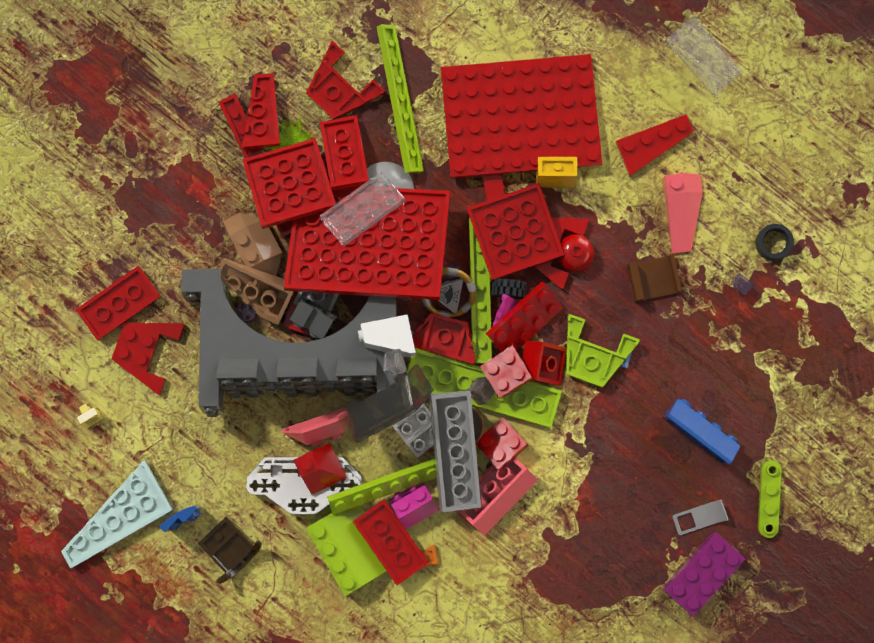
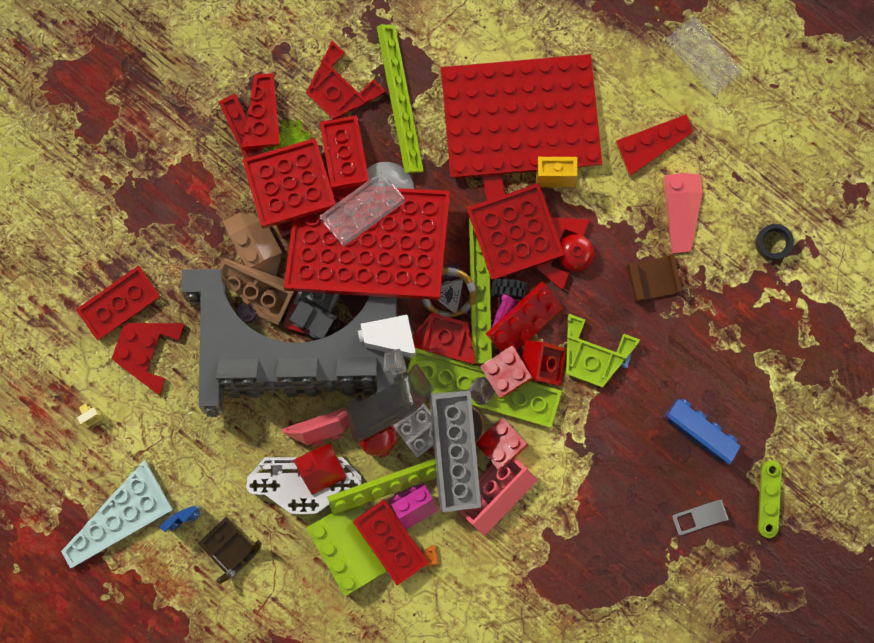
magenta brick [661,531,745,617] -> none
clear purple slope [731,273,754,297] -> none
none -> red cylinder [357,423,397,458]

